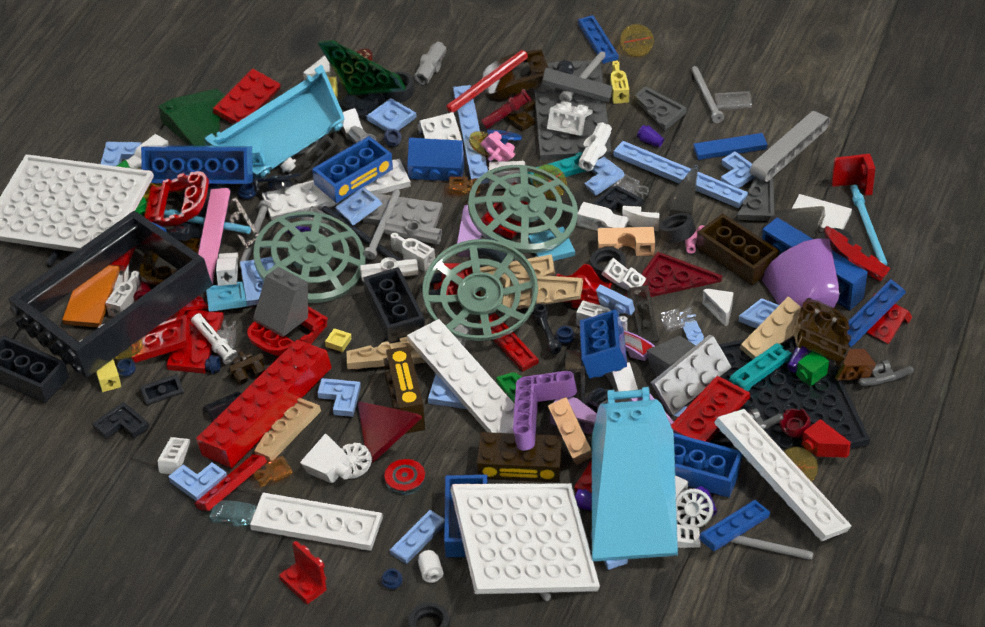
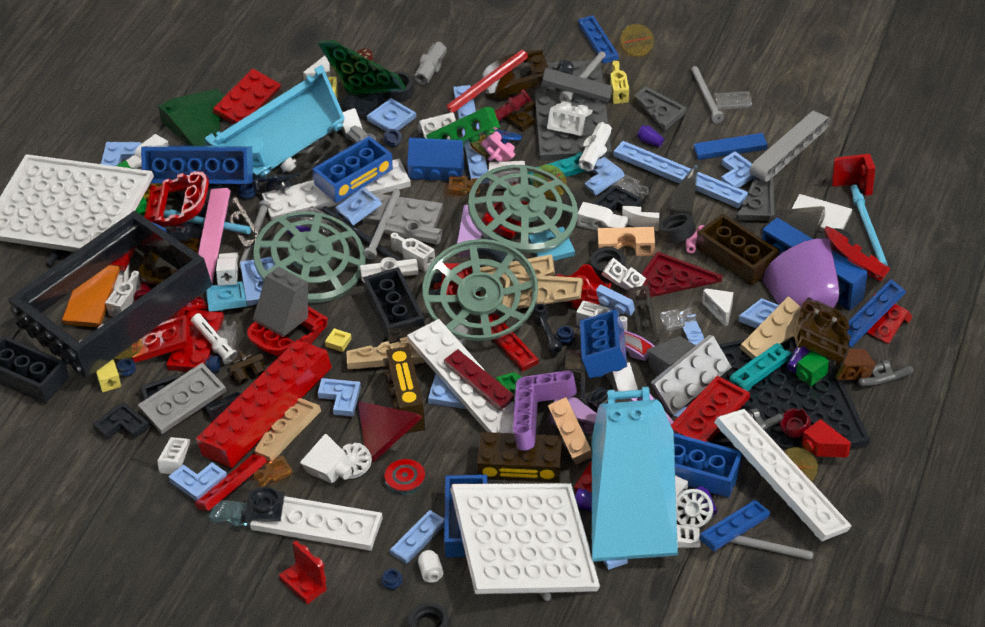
none -> light grey plate [138,363,227,434]
none -> black hat [241,487,285,523]
none -> green brick [426,107,500,148]
none -> dark red plate [444,349,515,411]

